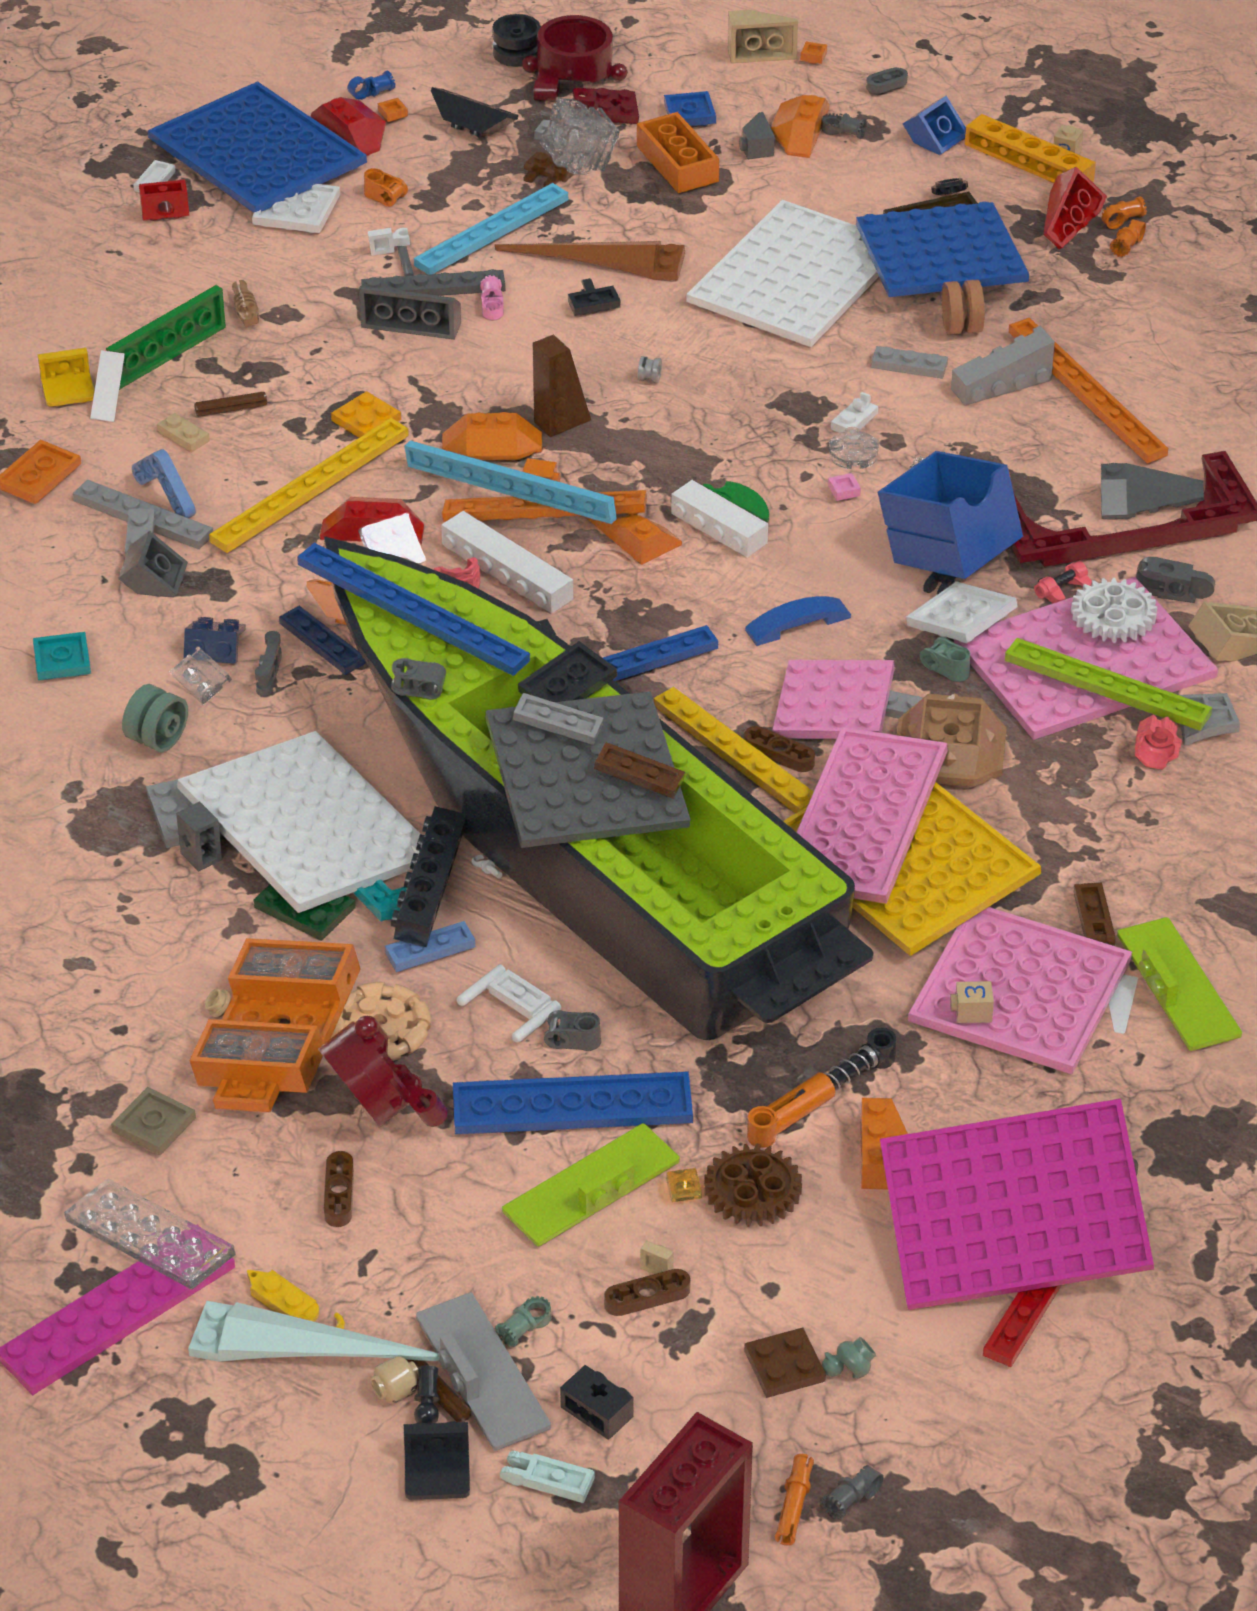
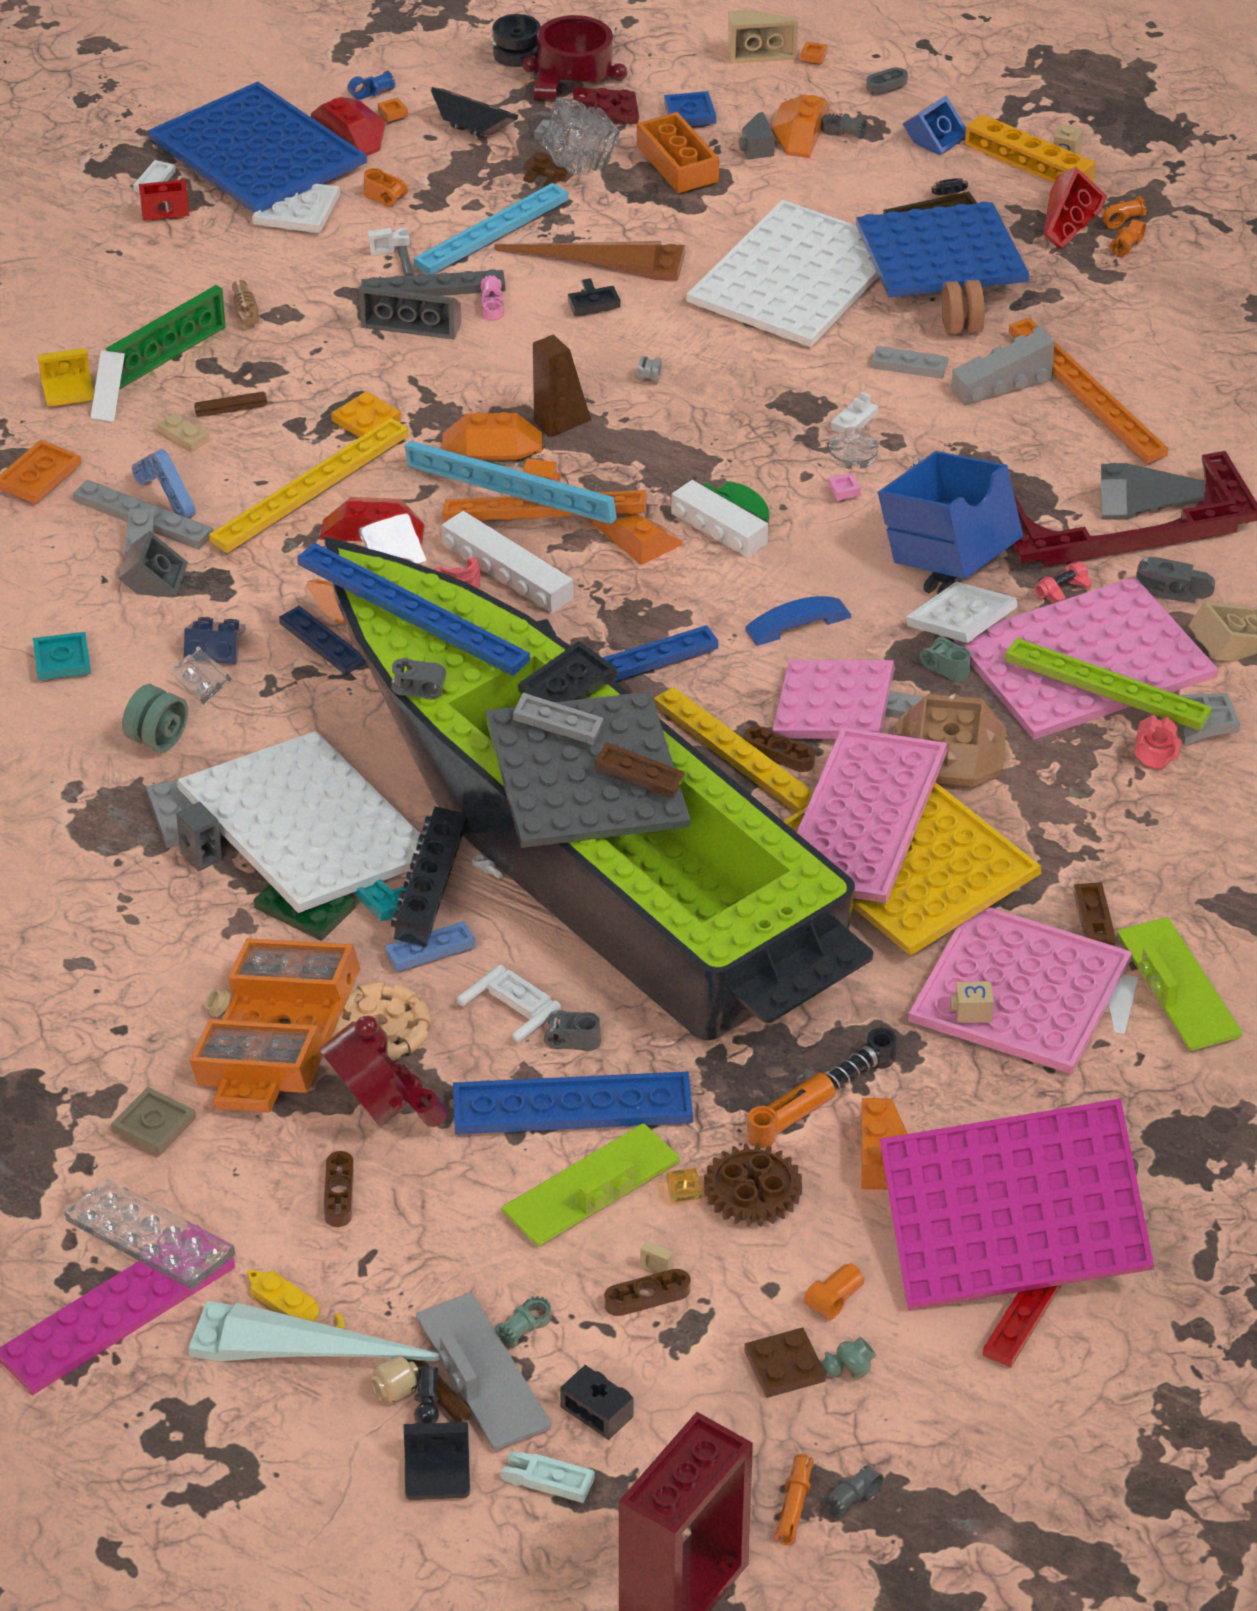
dark grey plate [255,631,282,696] -> none
white gear [1071,578,1157,643] -> none
none -> orange piece [803,1263,865,1320]

